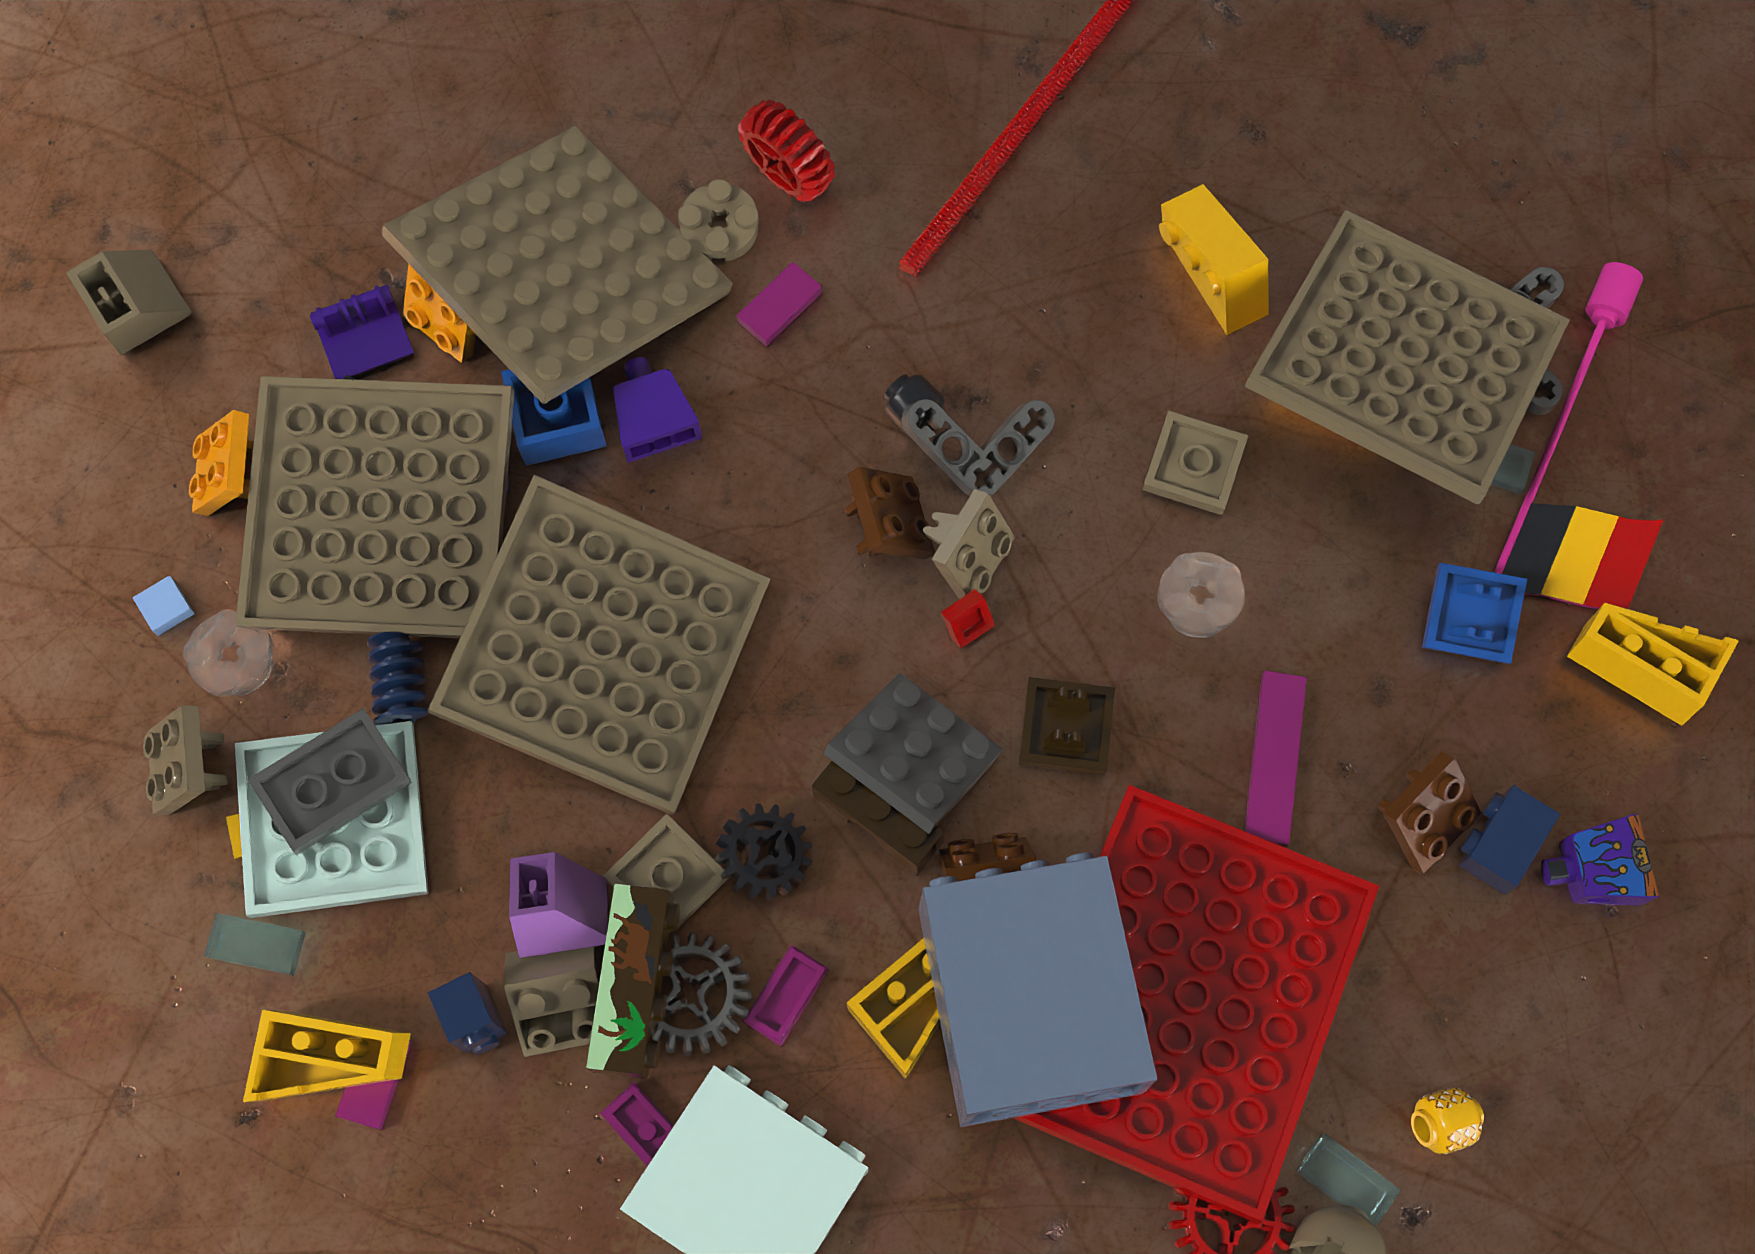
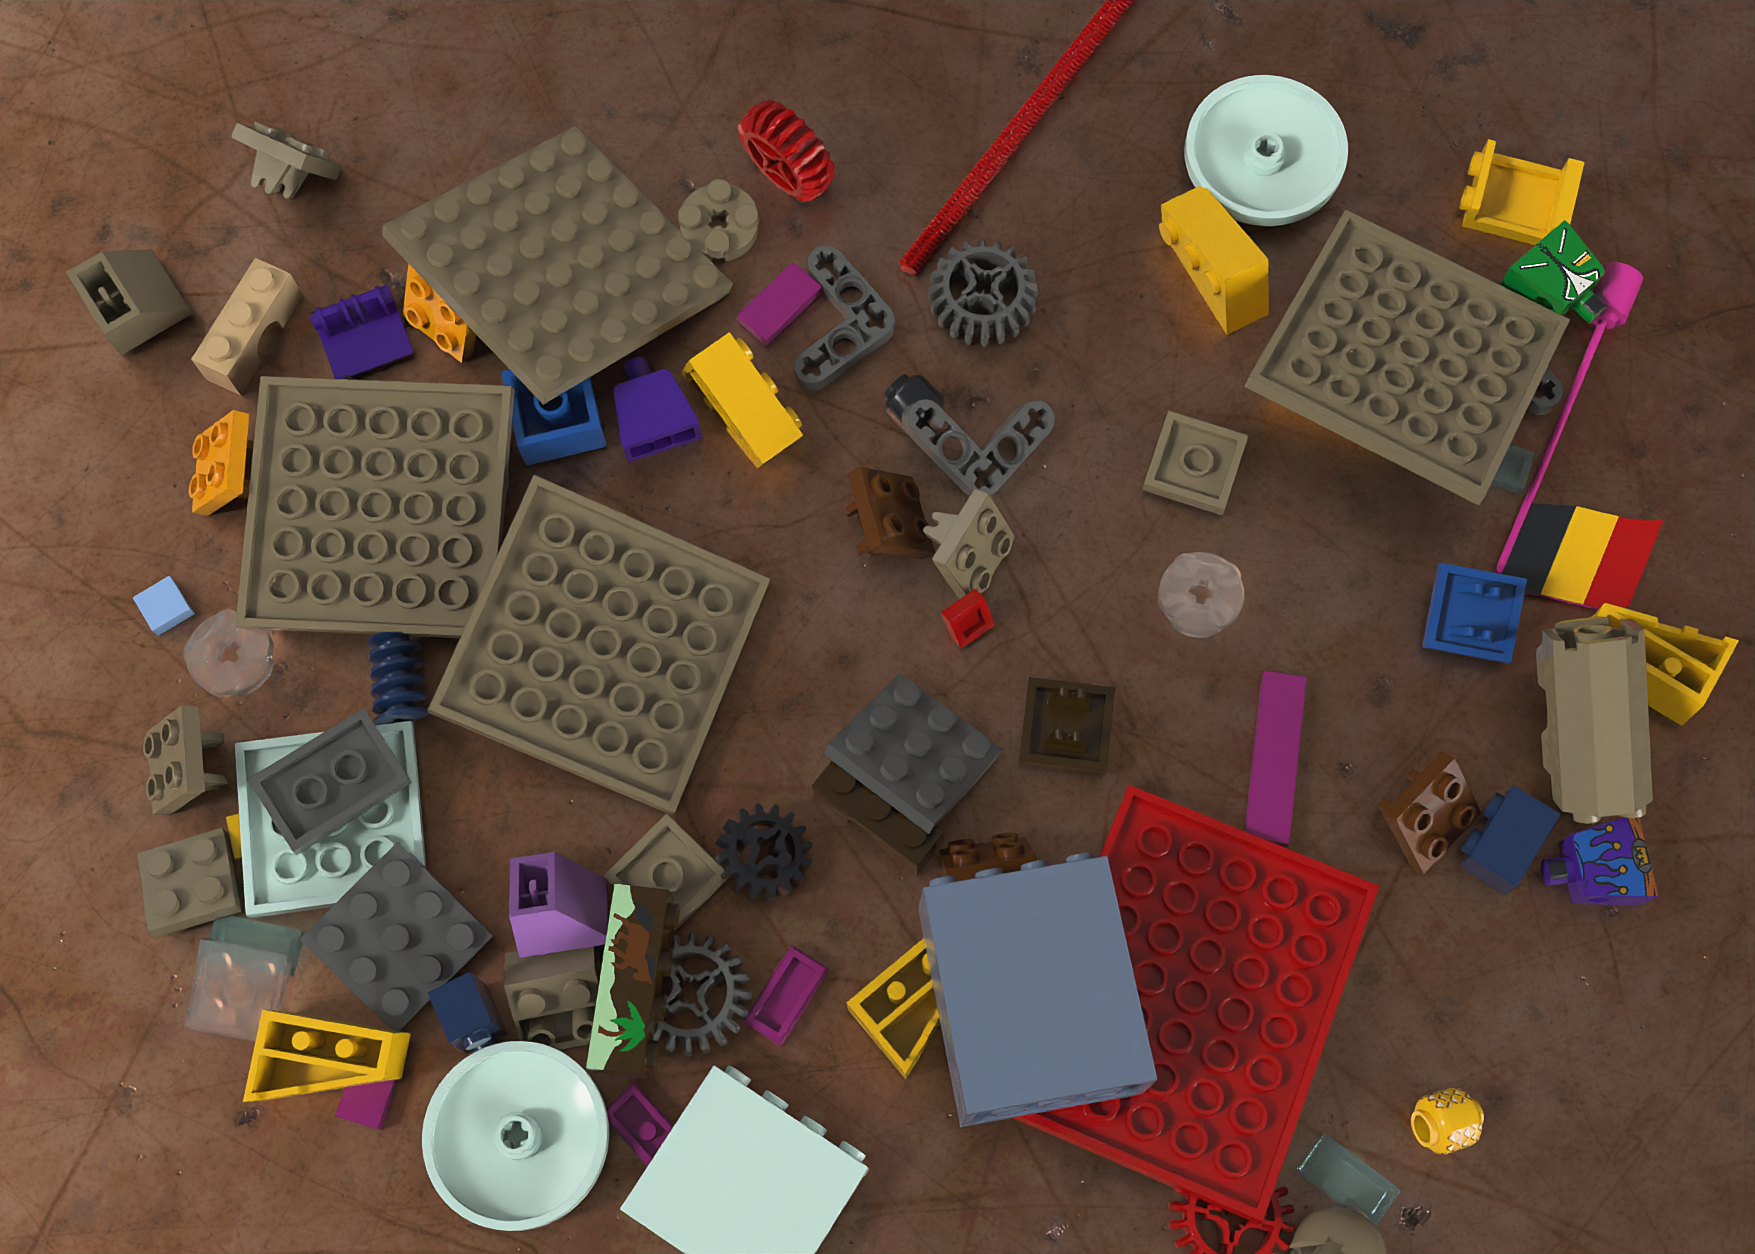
none -> dark tan plate [137,827,241,938]
none -> clear plate [184,938,293,1042]
none -> tan arch [191,258,303,396]
none -> dark tan plate [231,121,342,199]
none -> dark grey plate [300,842,494,1031]
none -> light aqua dish [422,1041,609,1231]
none -> yellow wedge [681,332,803,469]
none -> dark grey beam [794,245,895,391]
none -> dark grey gear [928,237,1039,348]
none -> light aqua dish [1184,75,1348,226]
none -> yellow panel [1459,139,1585,245]
none -> green torso [1500,220,1608,324]
none -> dark tan brick [1536,617,1653,824]

